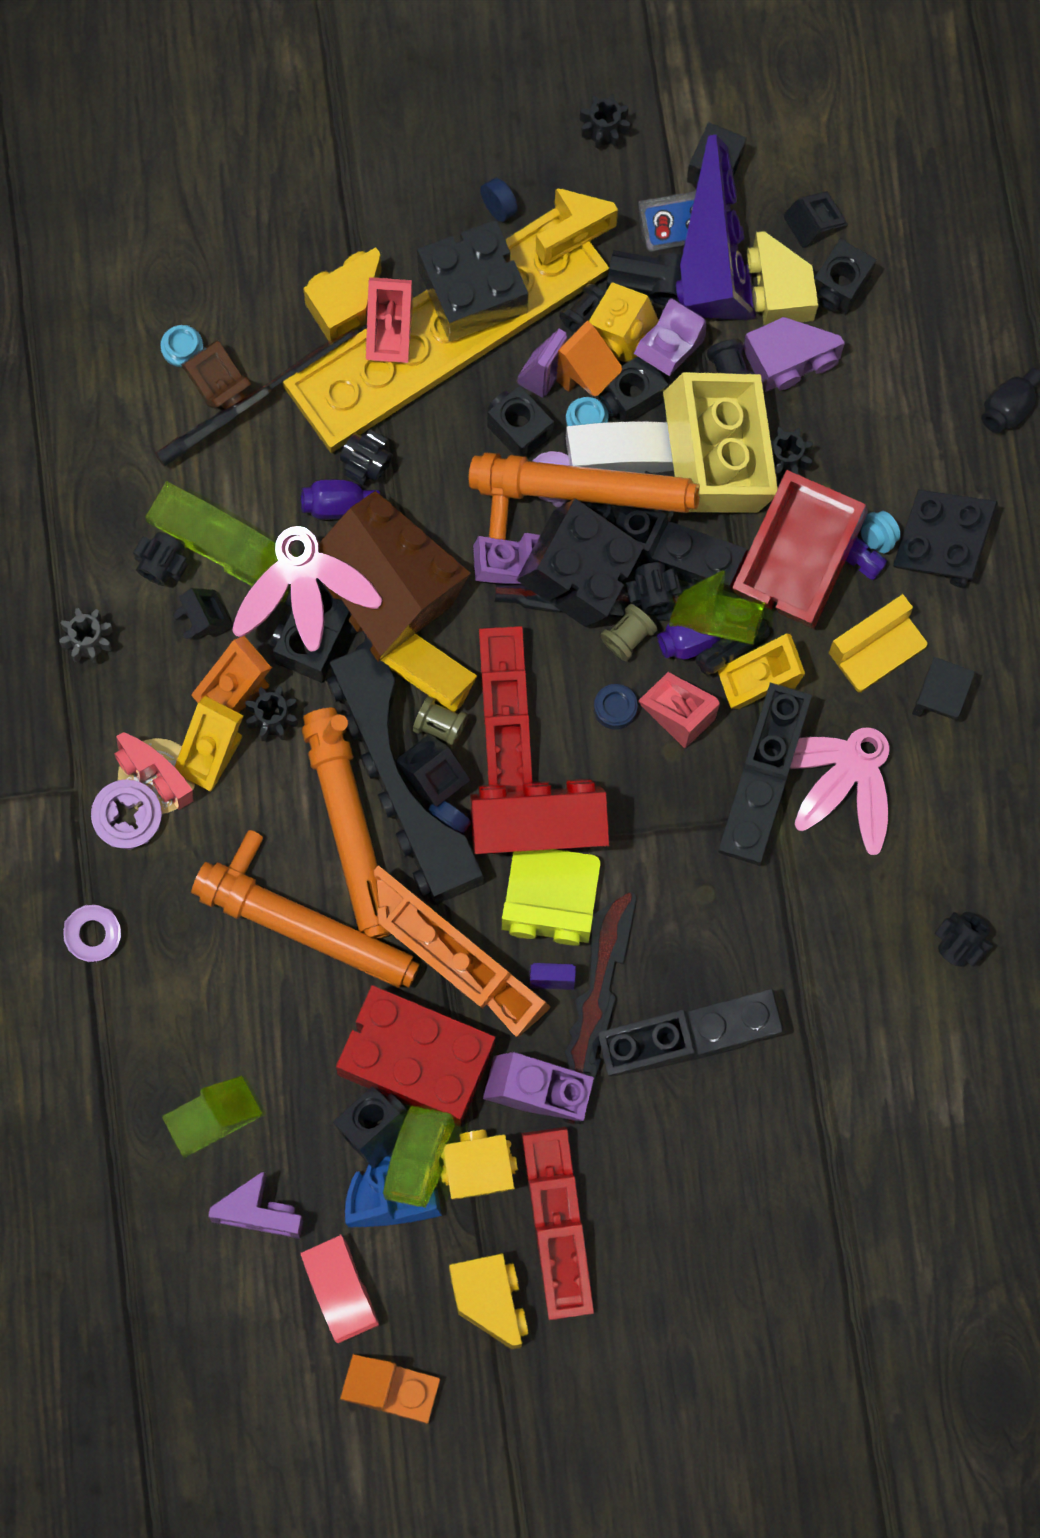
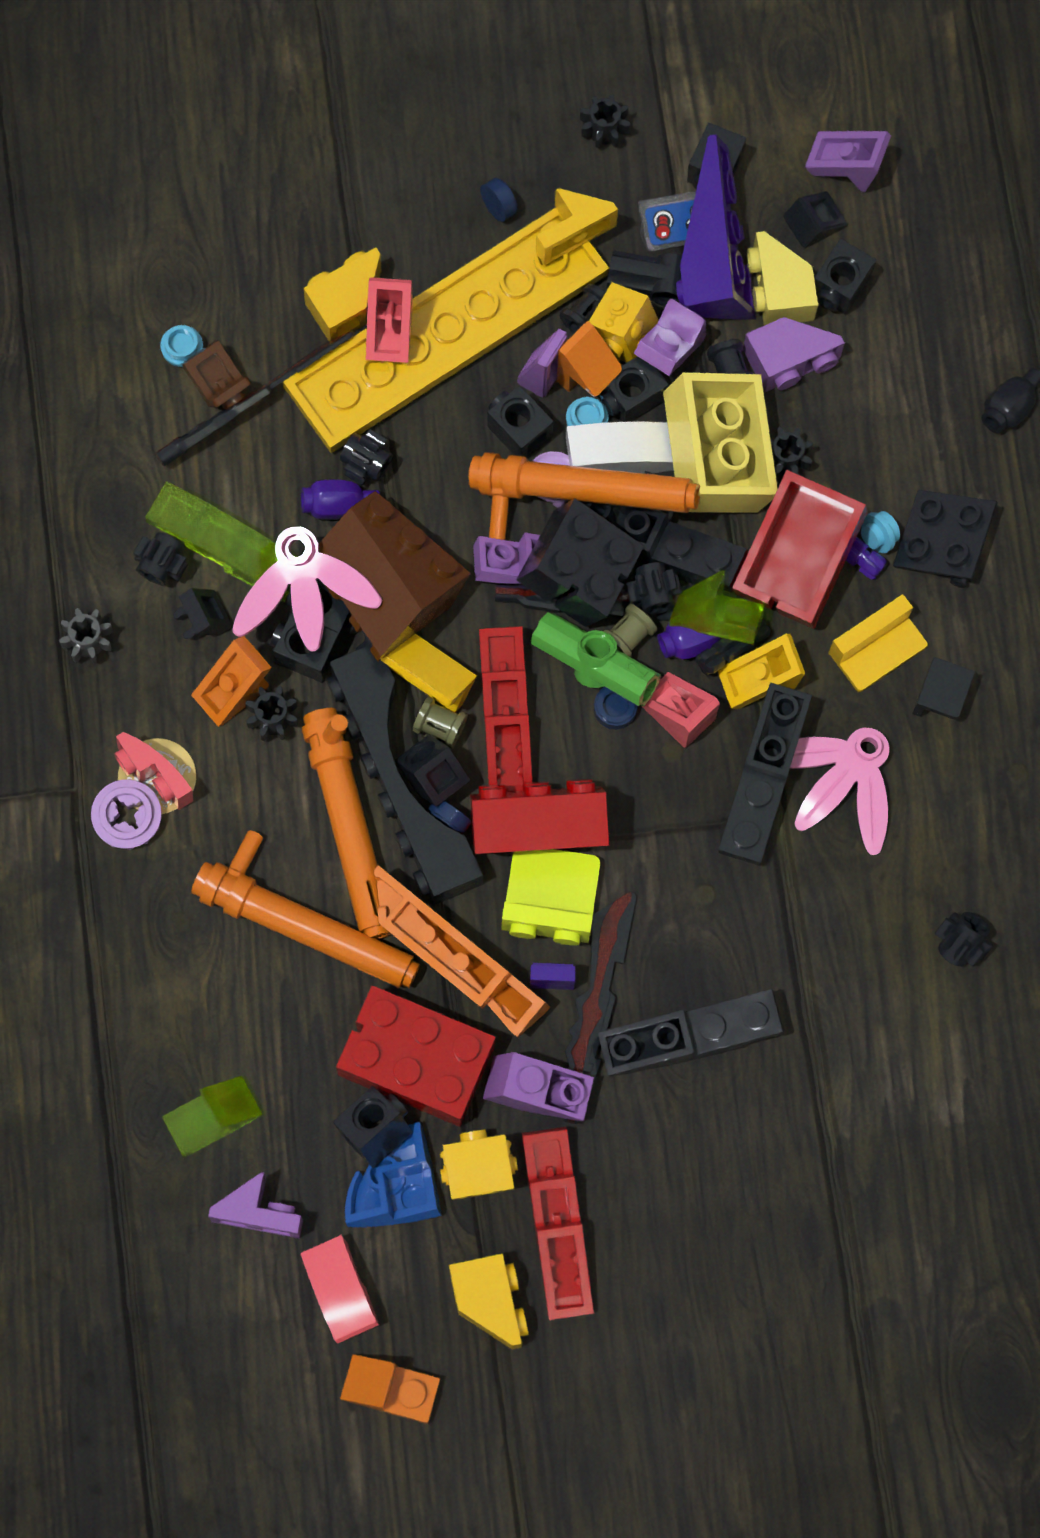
lavender piece [63,905,121,962] -> none
yellow slope [174,696,243,792] -> none
clear neon green slope [383,1106,455,1208] -> none
black piece [417,220,528,342] -> none
none -> bright green piece [531,612,661,707]
none -> medium lavender slope [805,131,891,192]

